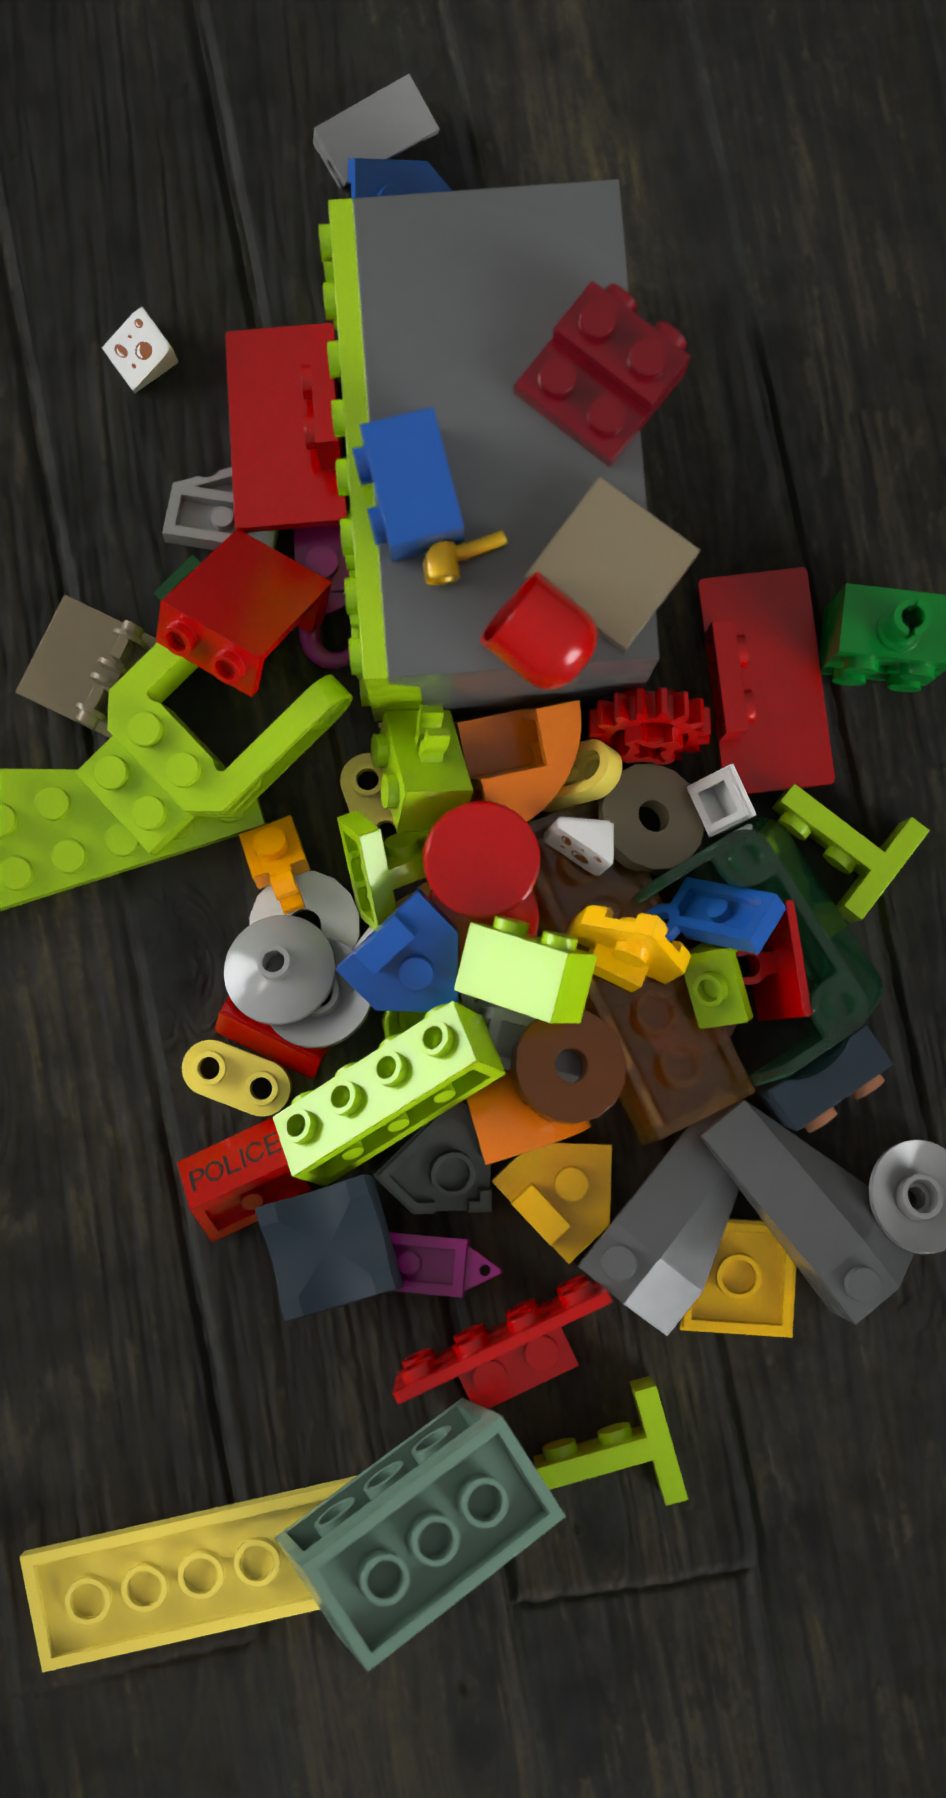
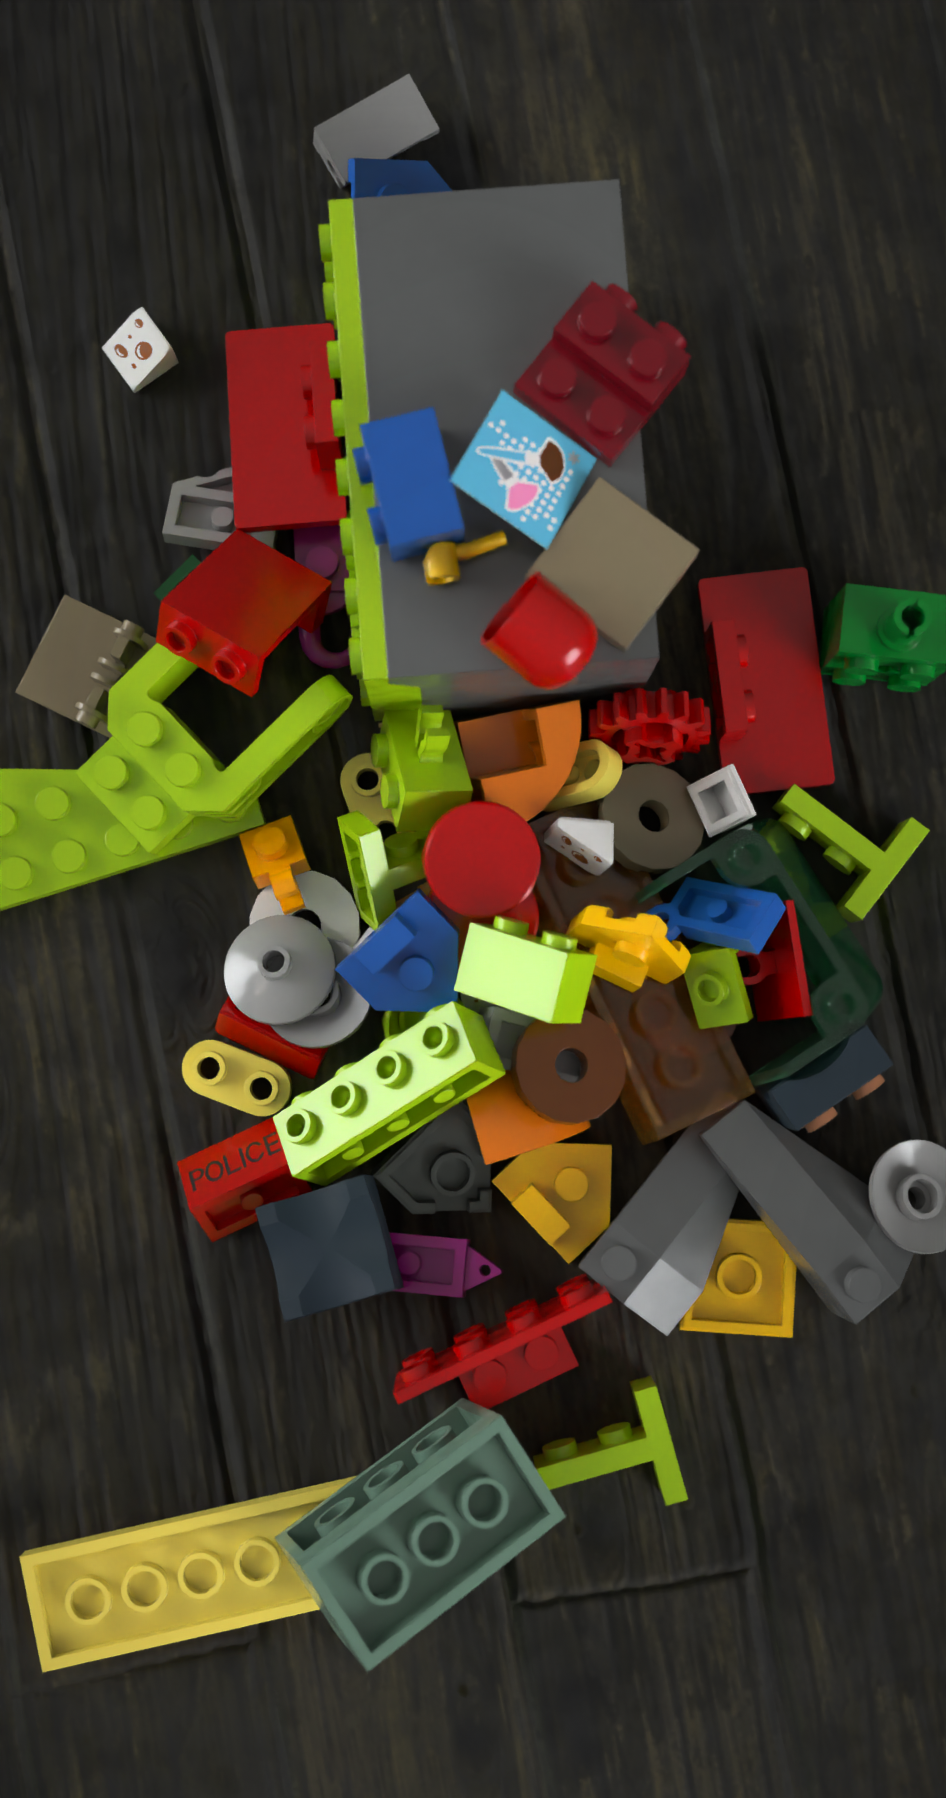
none -> medium azure sticker [450,390,597,549]

